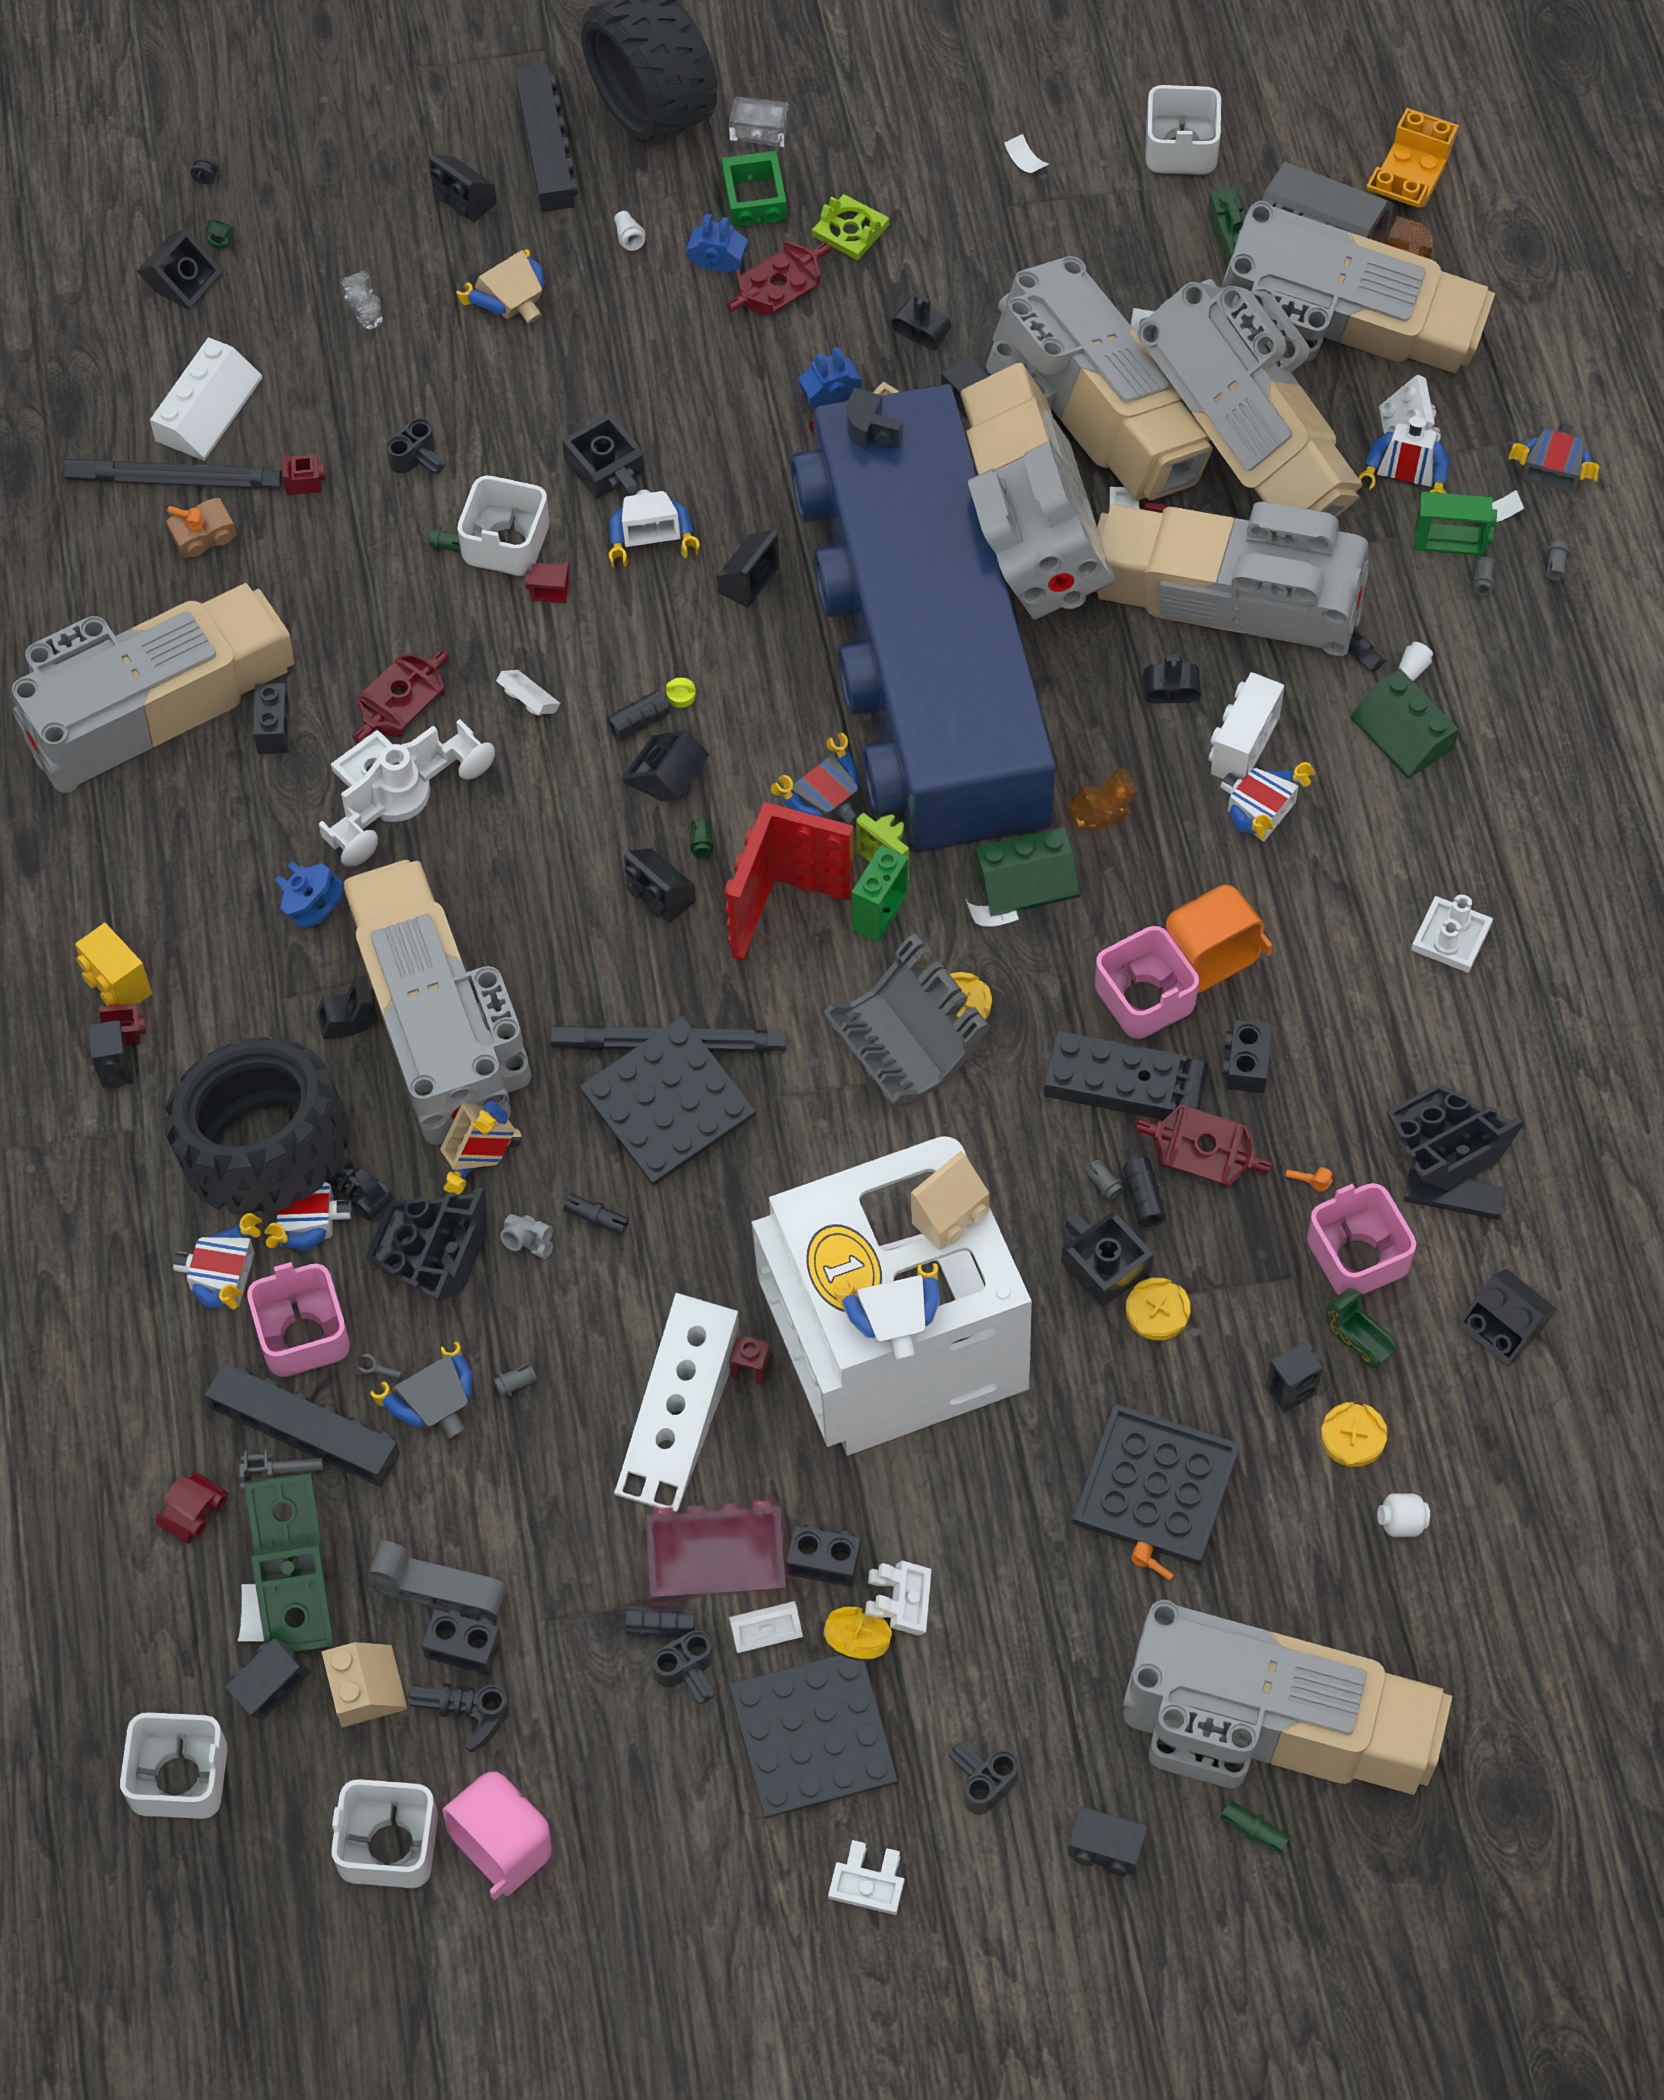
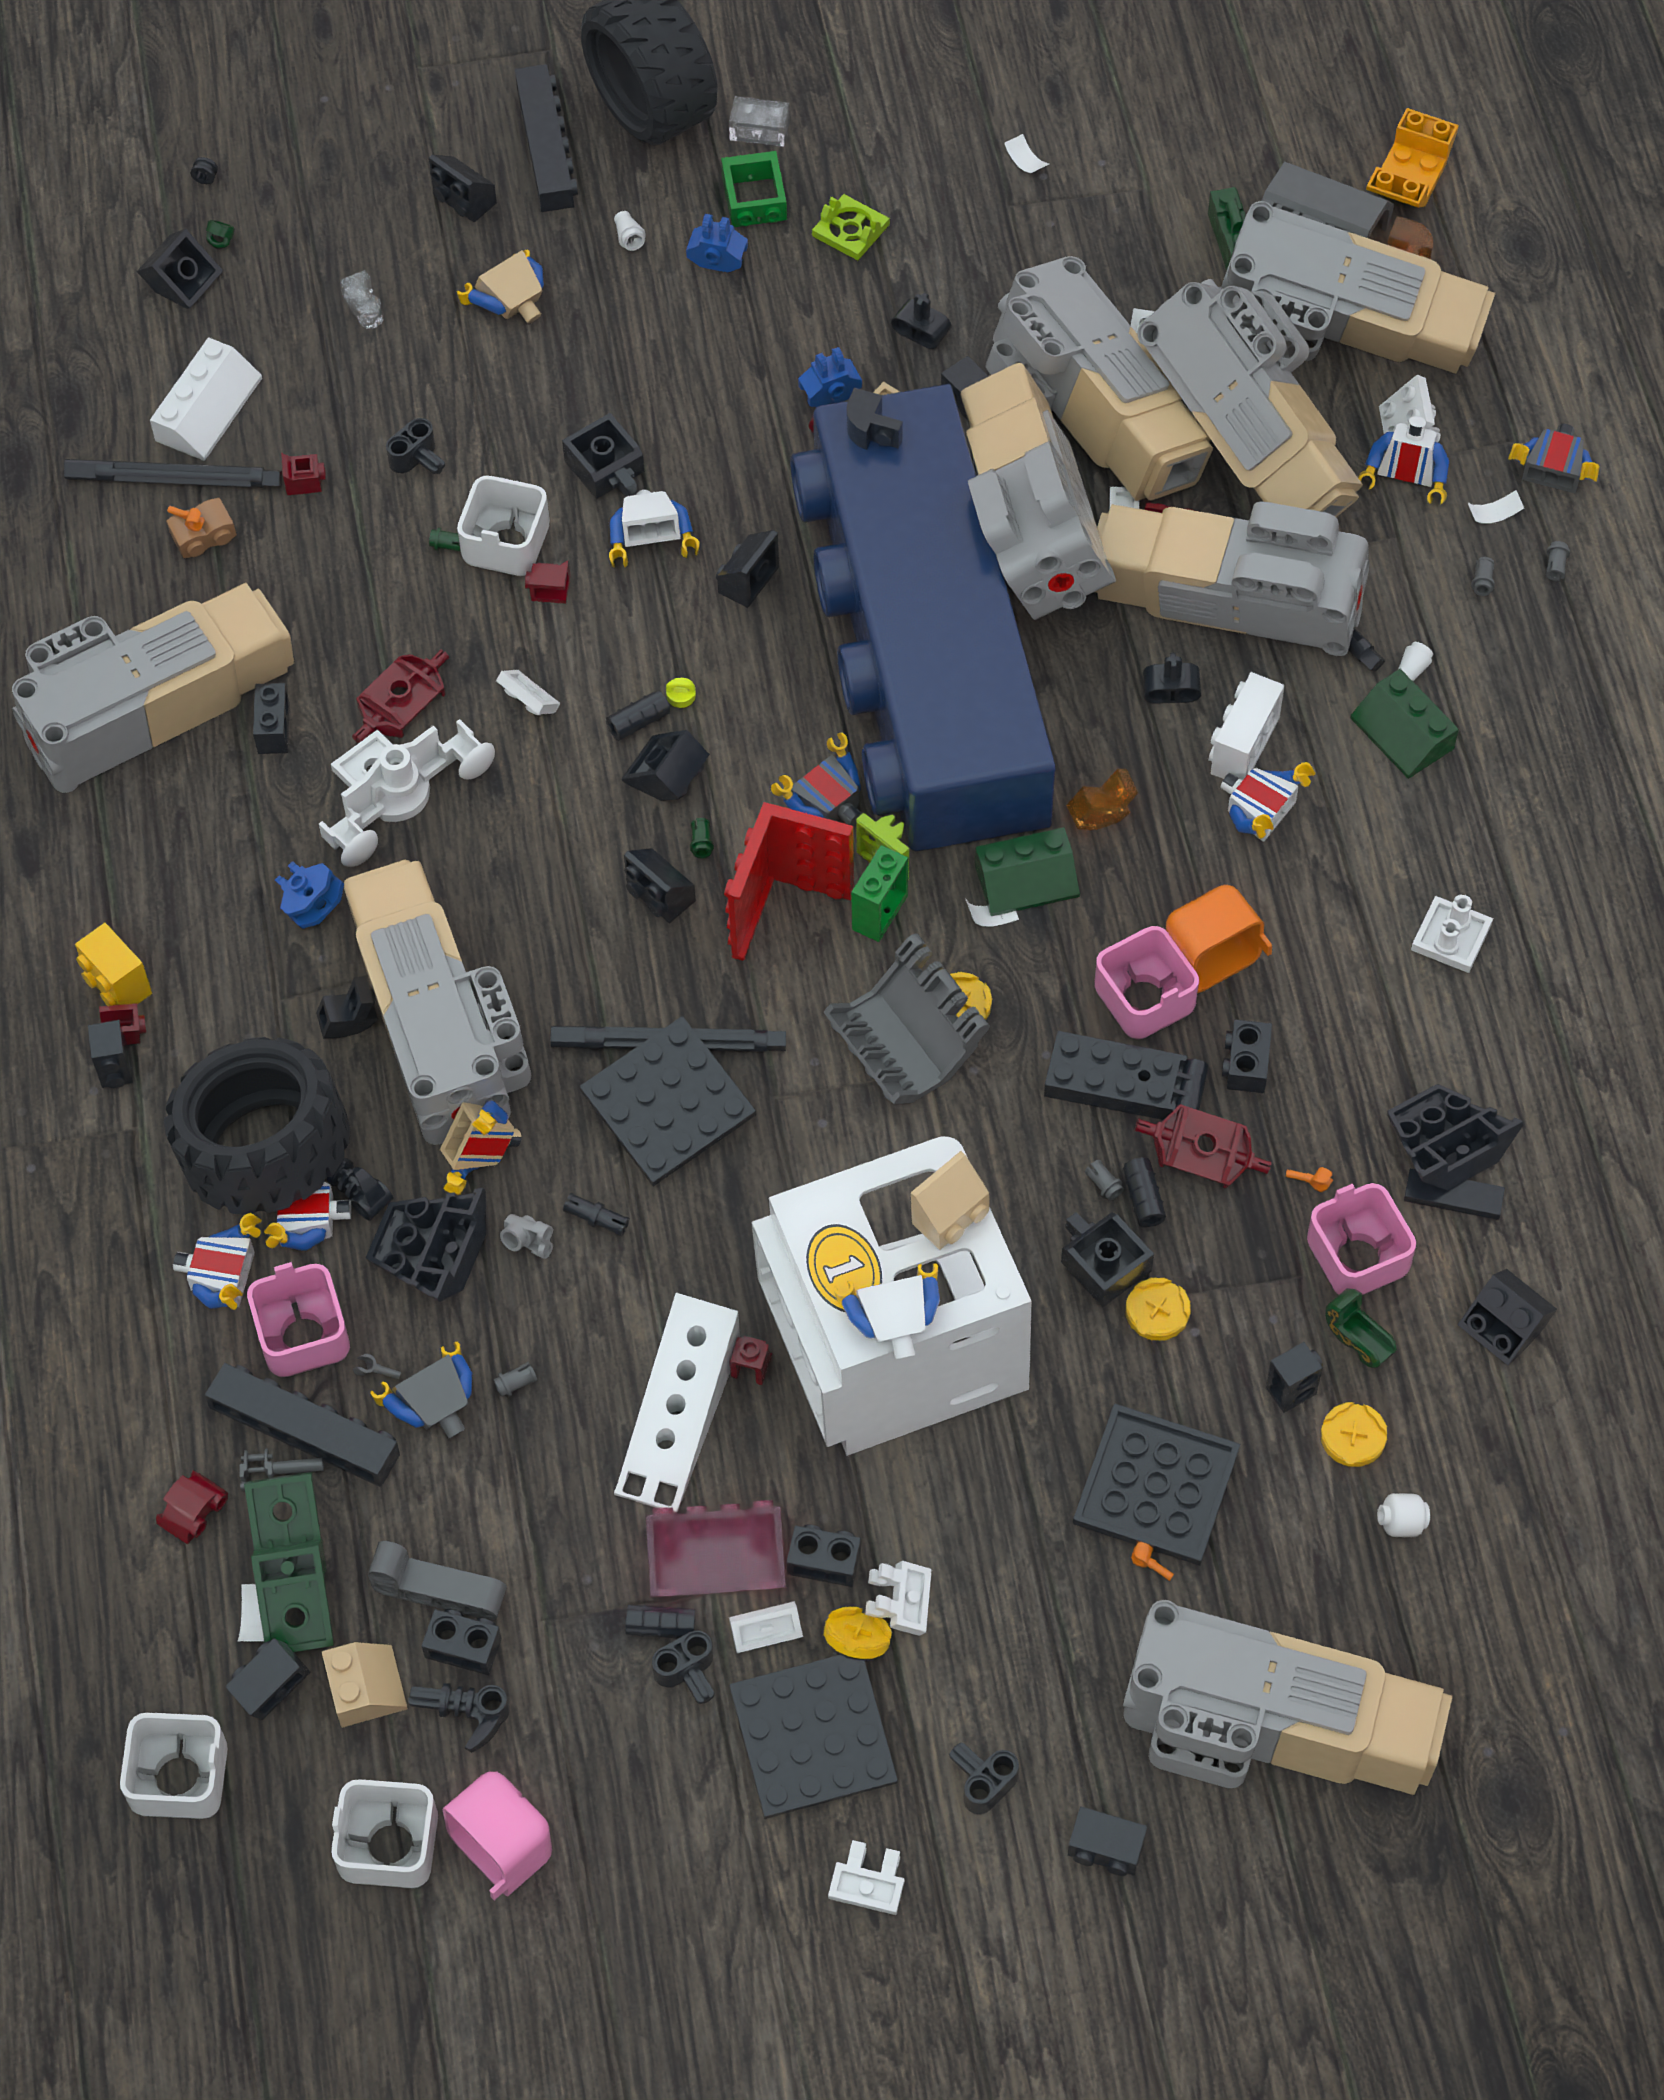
dark red plate [725,240,831,315] -> none
white piece [1146,85,1221,175] -> none
dark green pin [1219,1800,1291,1855] -> none
green window [1414,492,1497,556] -> none

